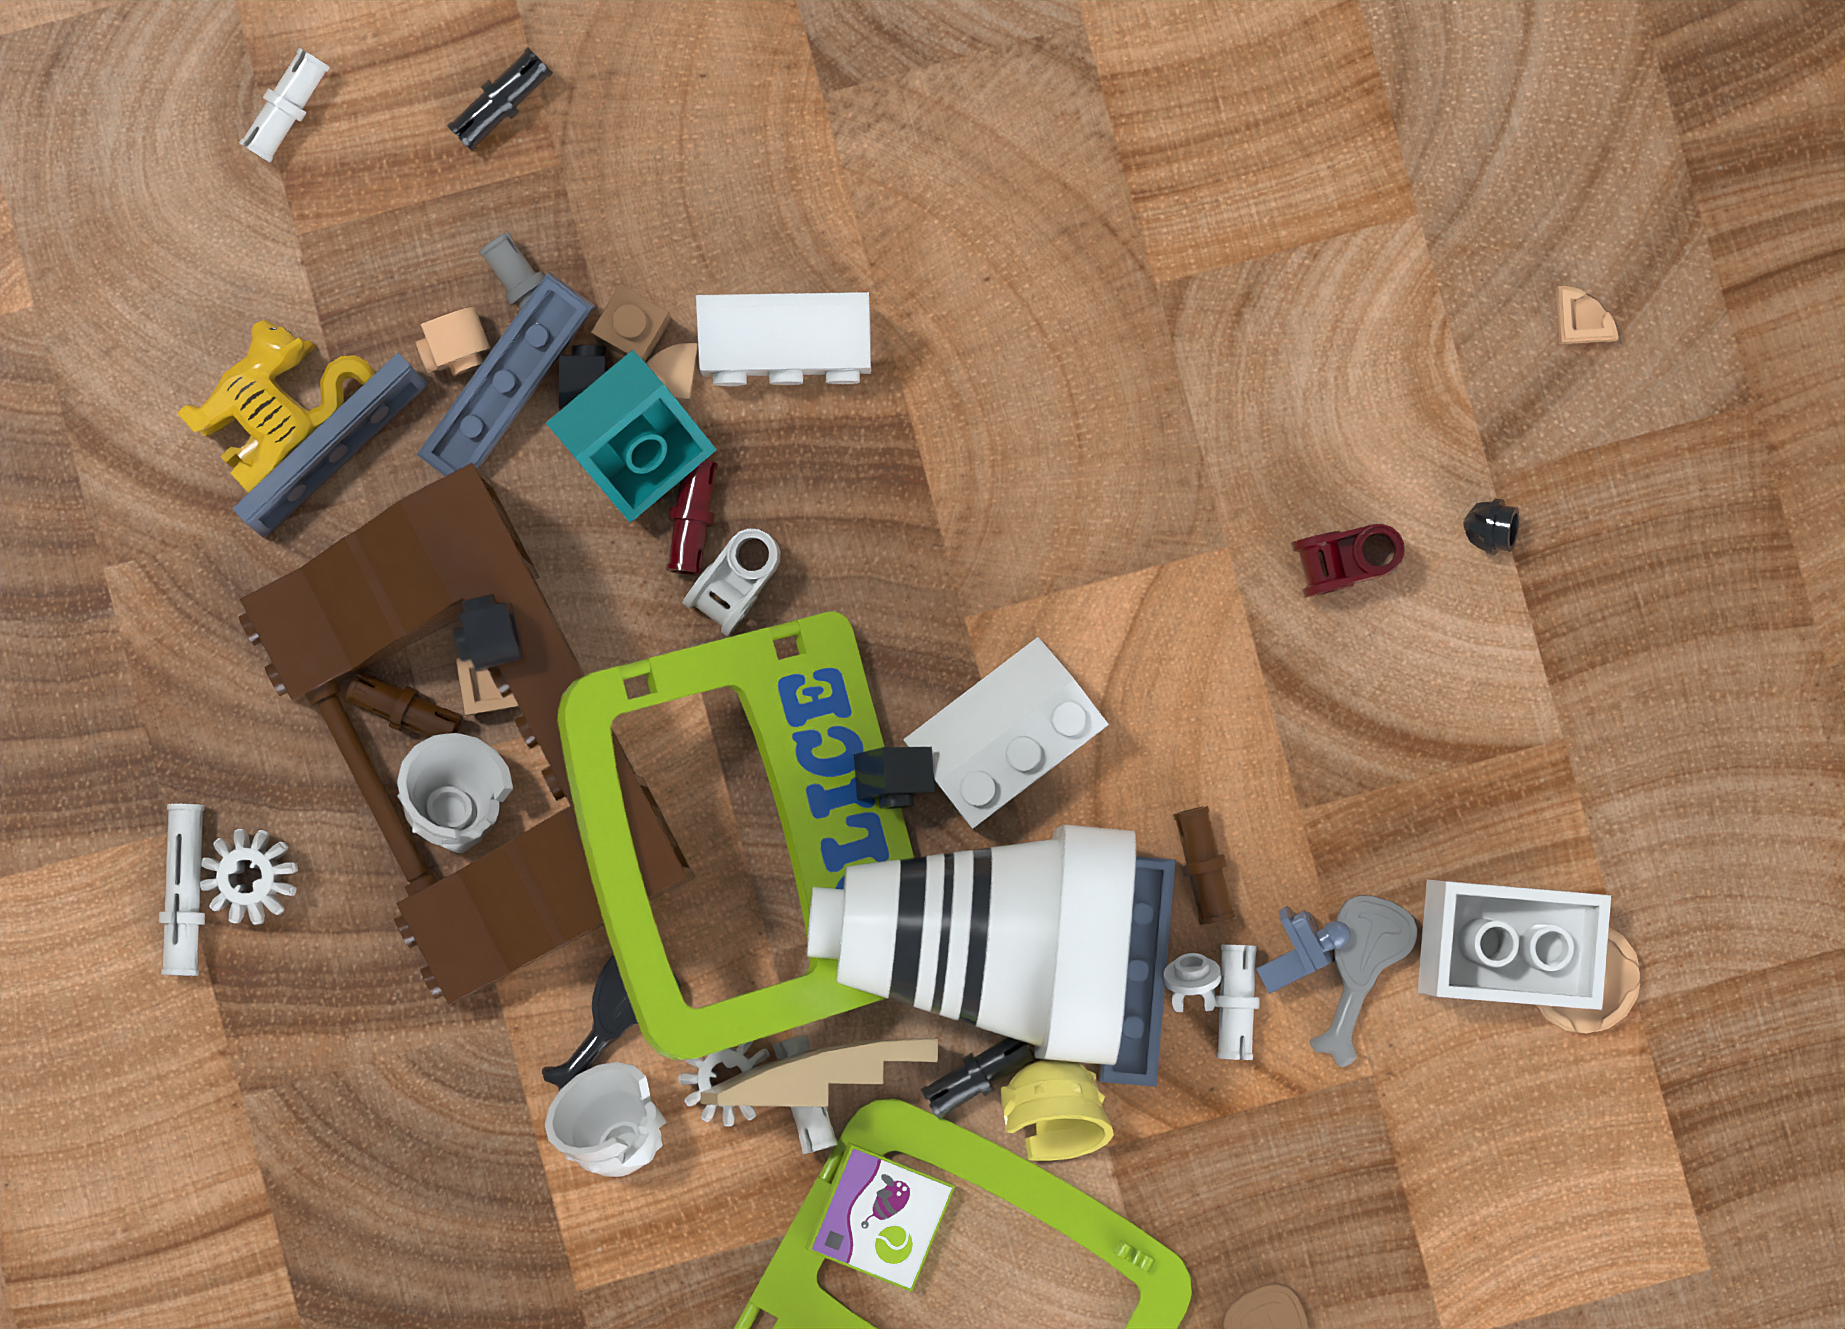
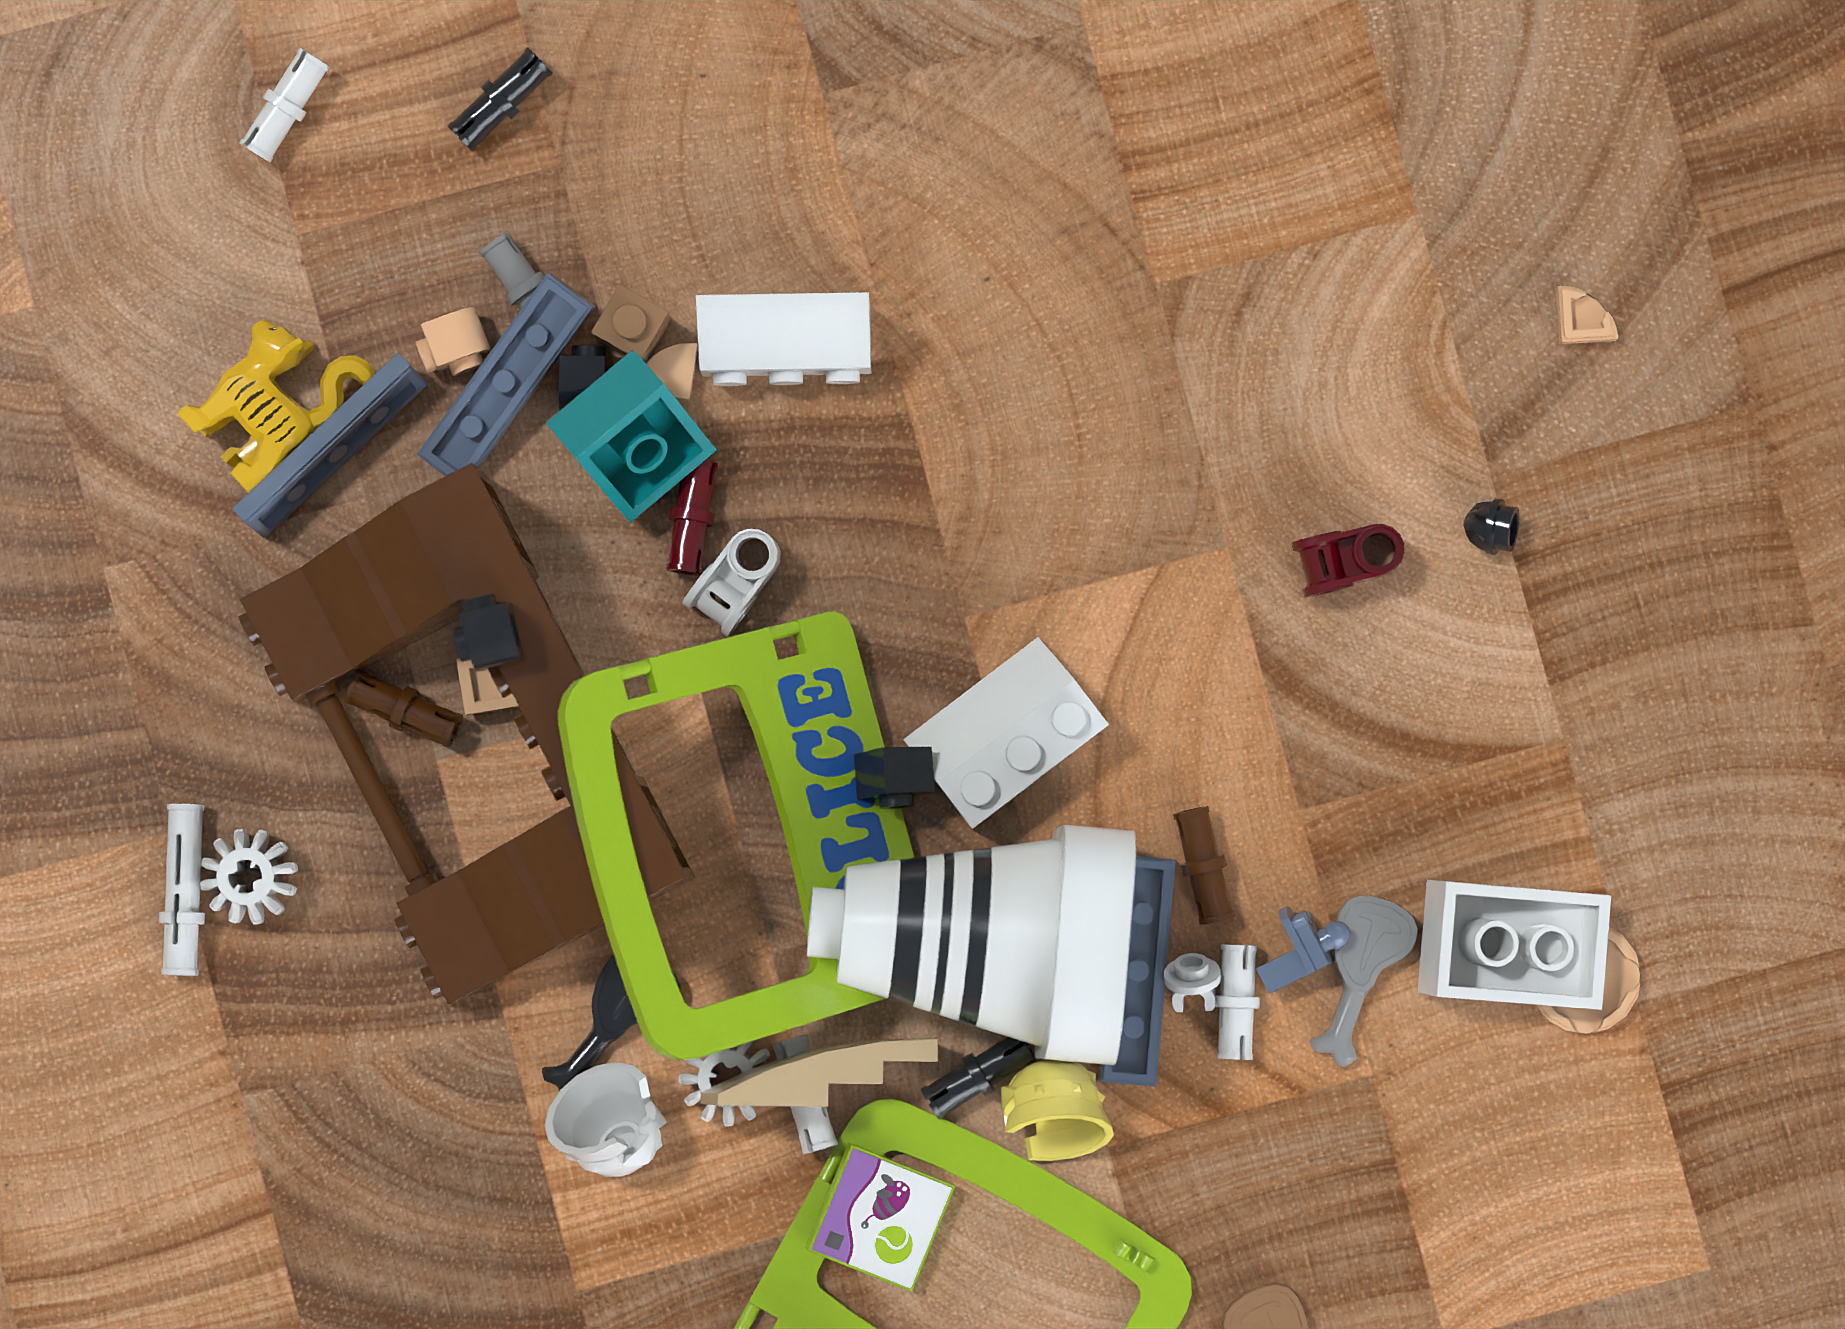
white helmet [397,733,513,853] -> none

